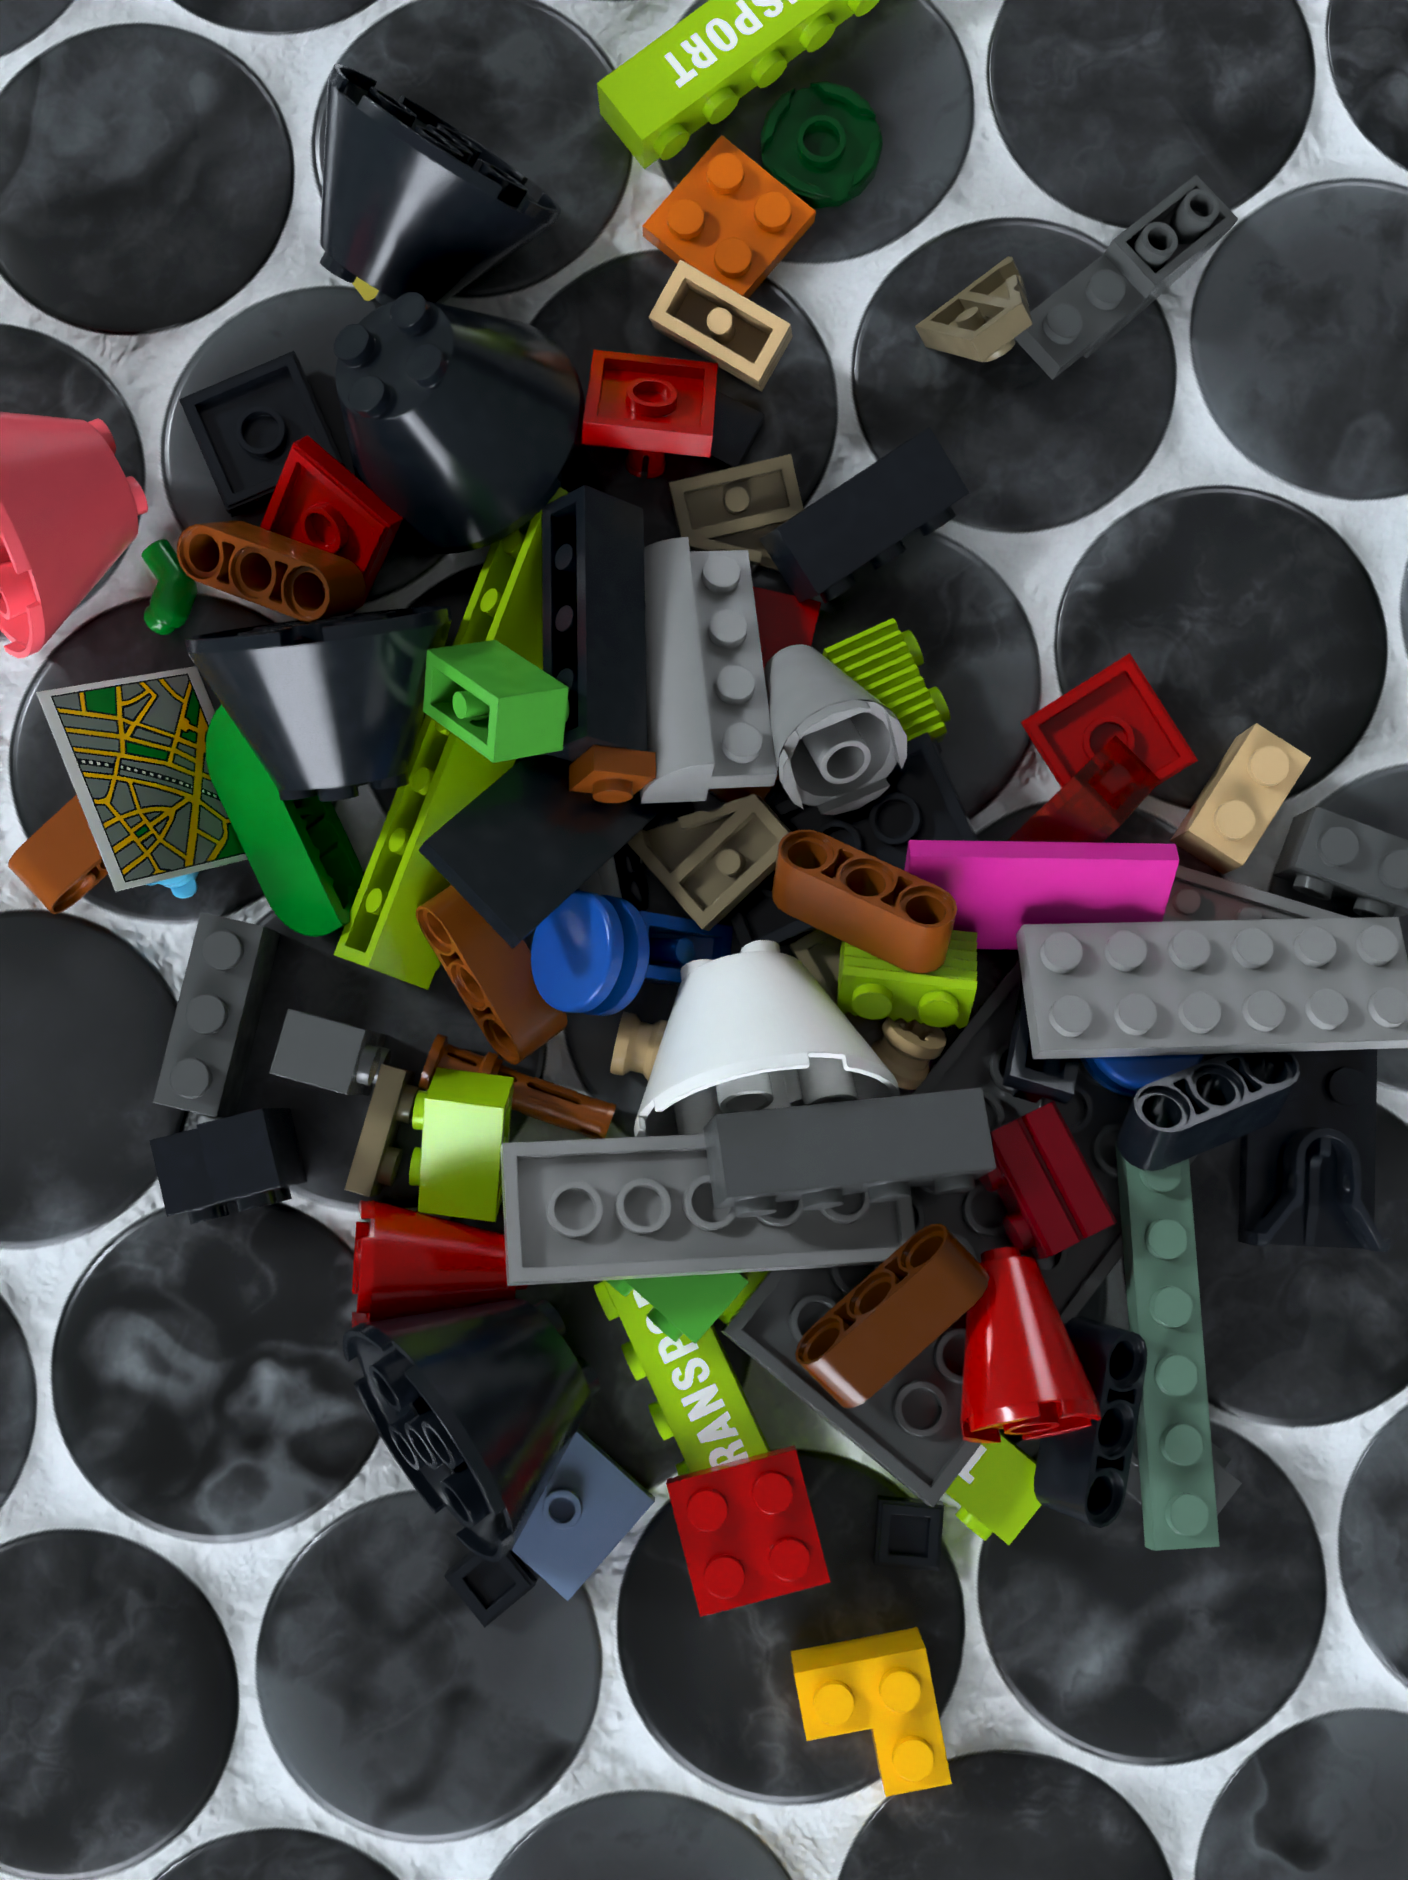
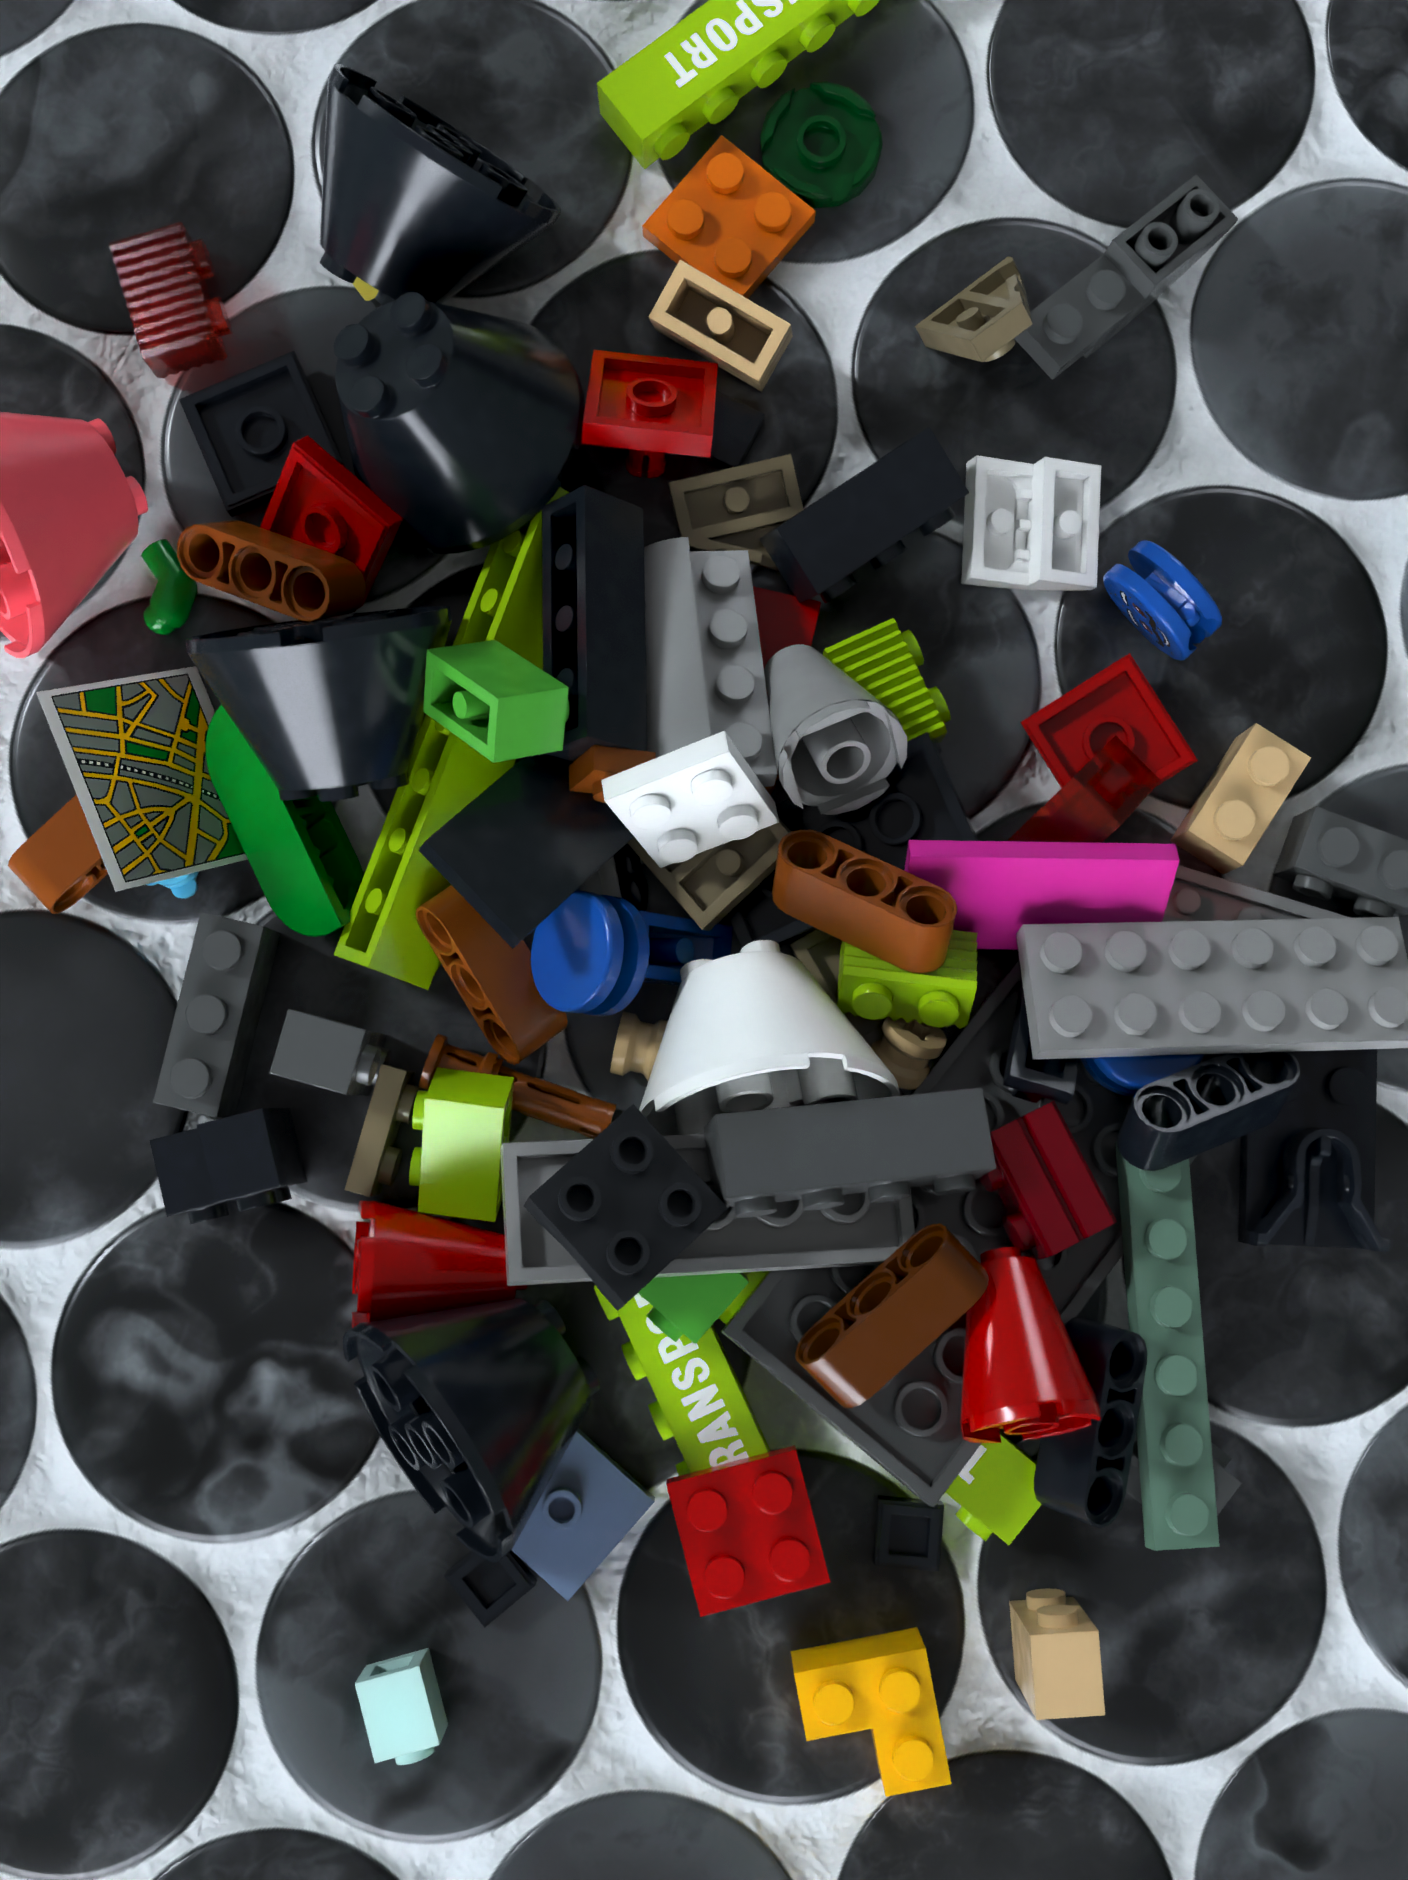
none -> clear red brick [109,222,232,378]
none -> light aqua brick [355,1648,448,1765]
none -> black brick [524,1104,728,1311]
none -> white plate [601,730,779,868]
none -> white slope [961,455,1101,591]
none -> tan brick [1009,1588,1105,1720]
none -> blue head [1103,540,1222,661]

